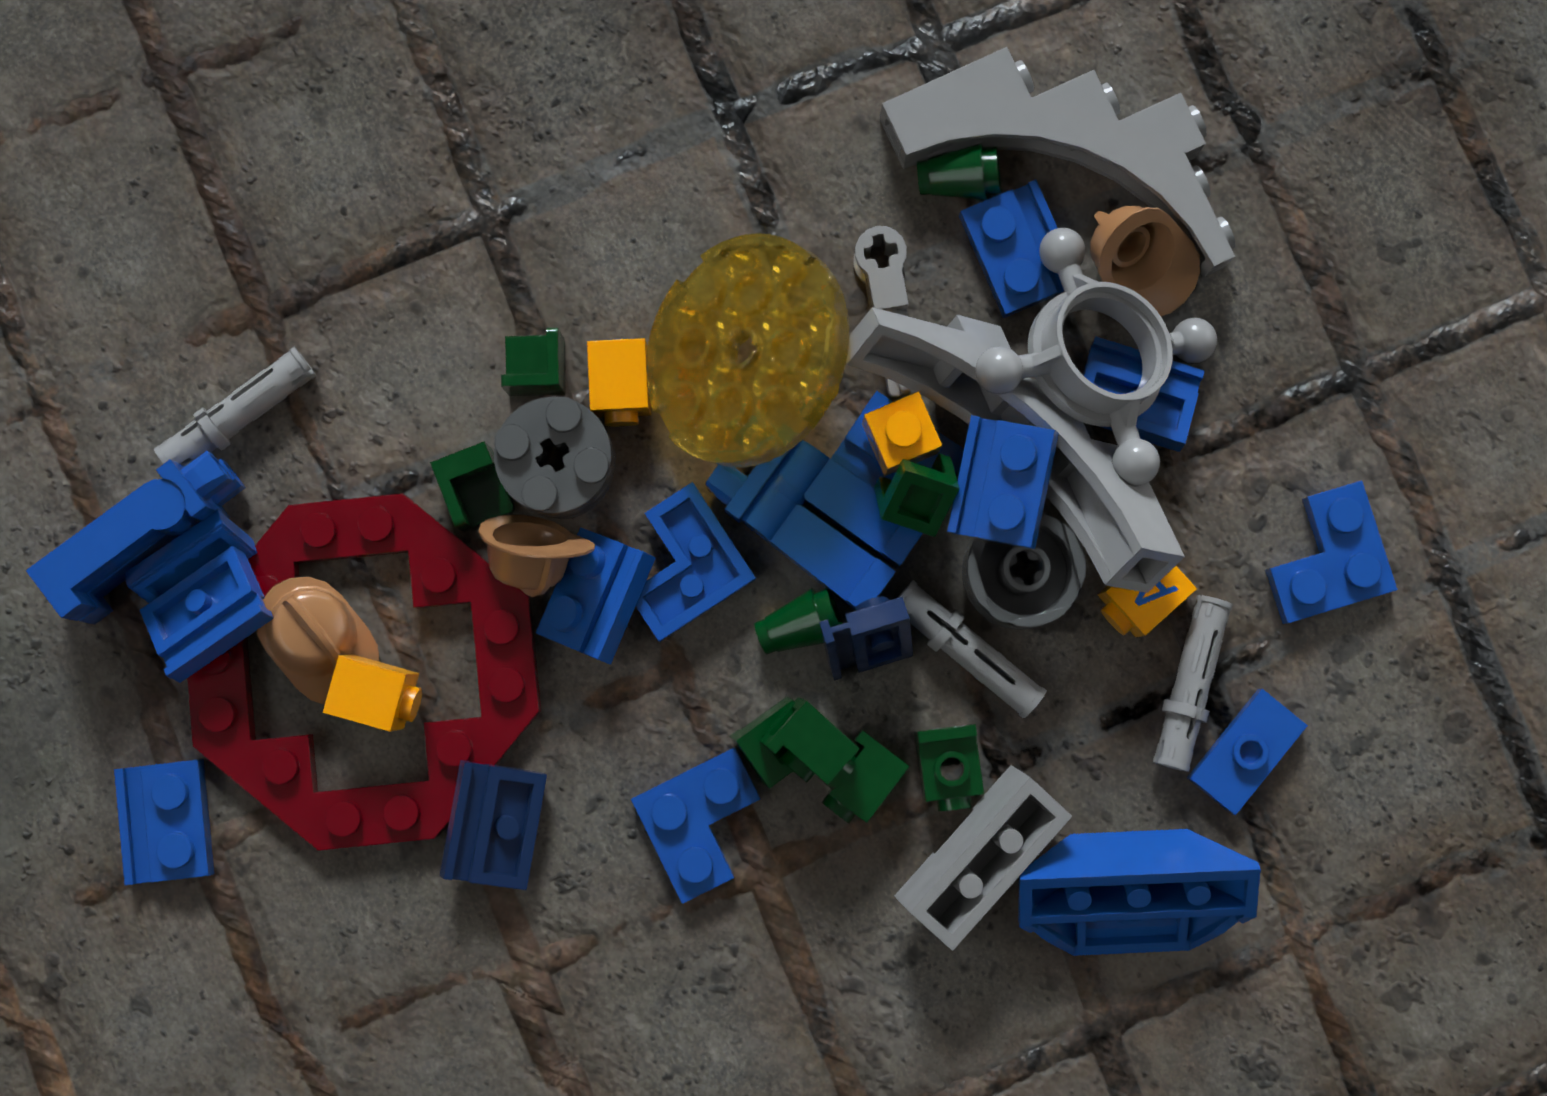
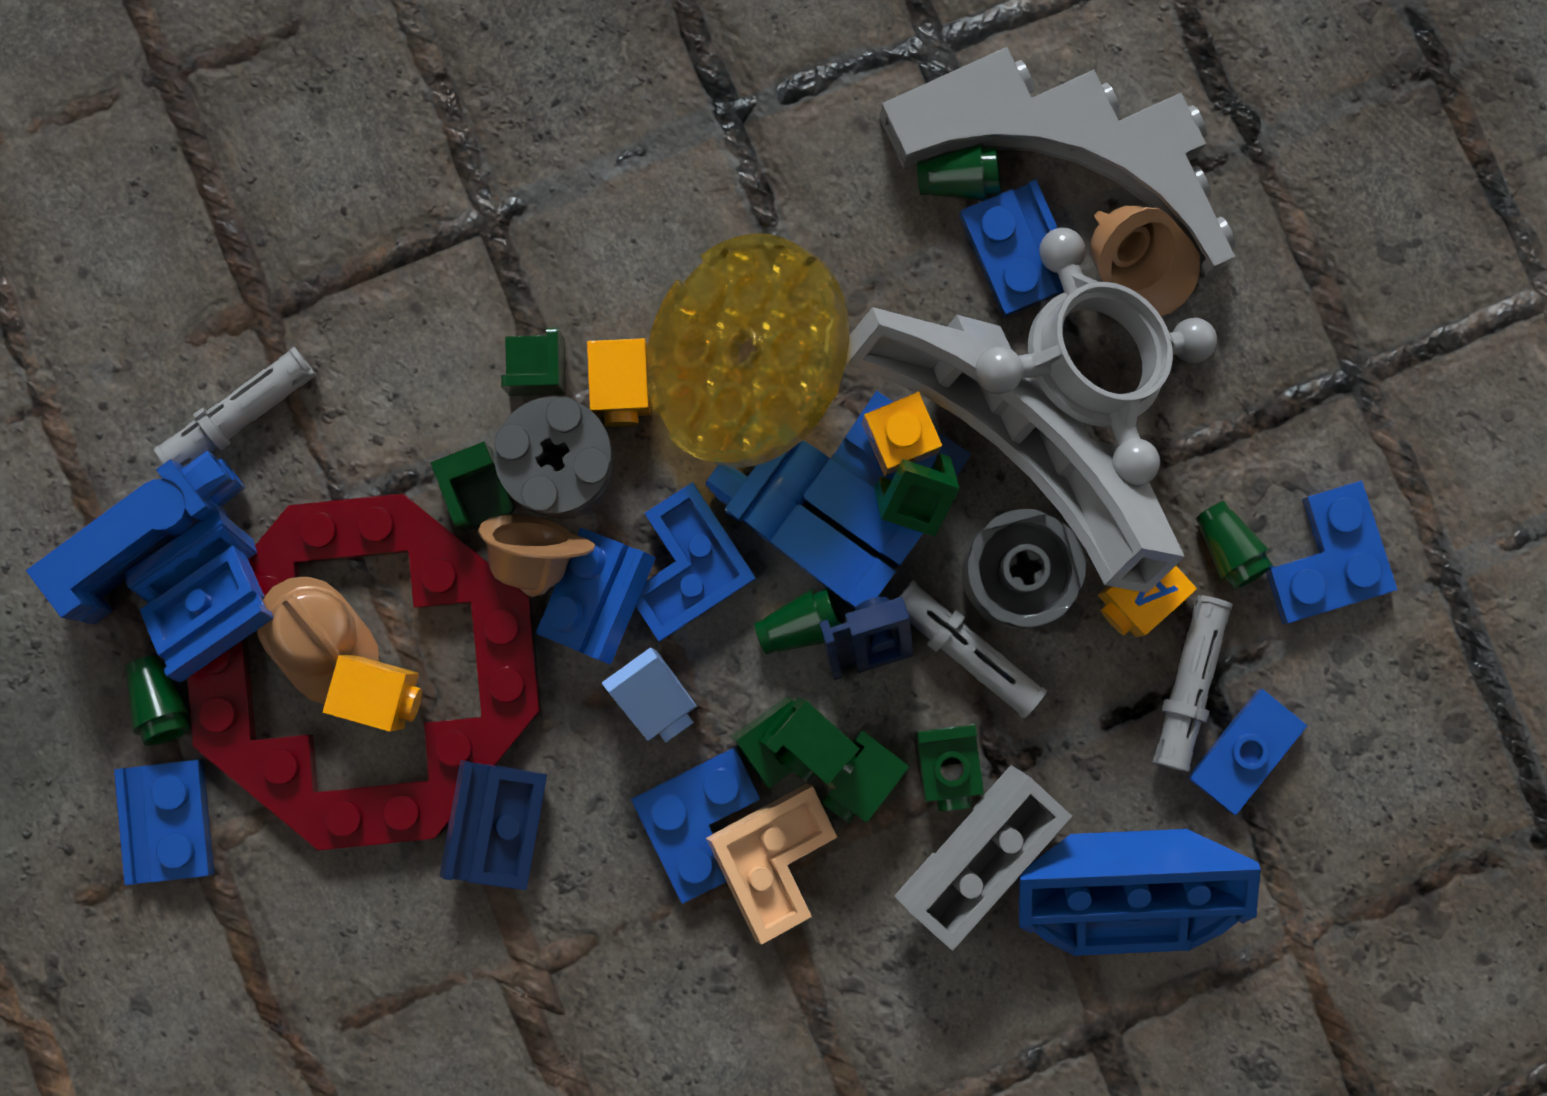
light grey connector [853,226,916,397] -> none
blue plate [947,415,1059,550] -> none
blue plate [1082,336,1205,452] -> none
none -> dark green cone [125,655,190,746]
none -> light blue slope [602,647,697,743]
none -> light nougat plate [706,784,838,945]
none -> dark green cone [1195,501,1274,590]

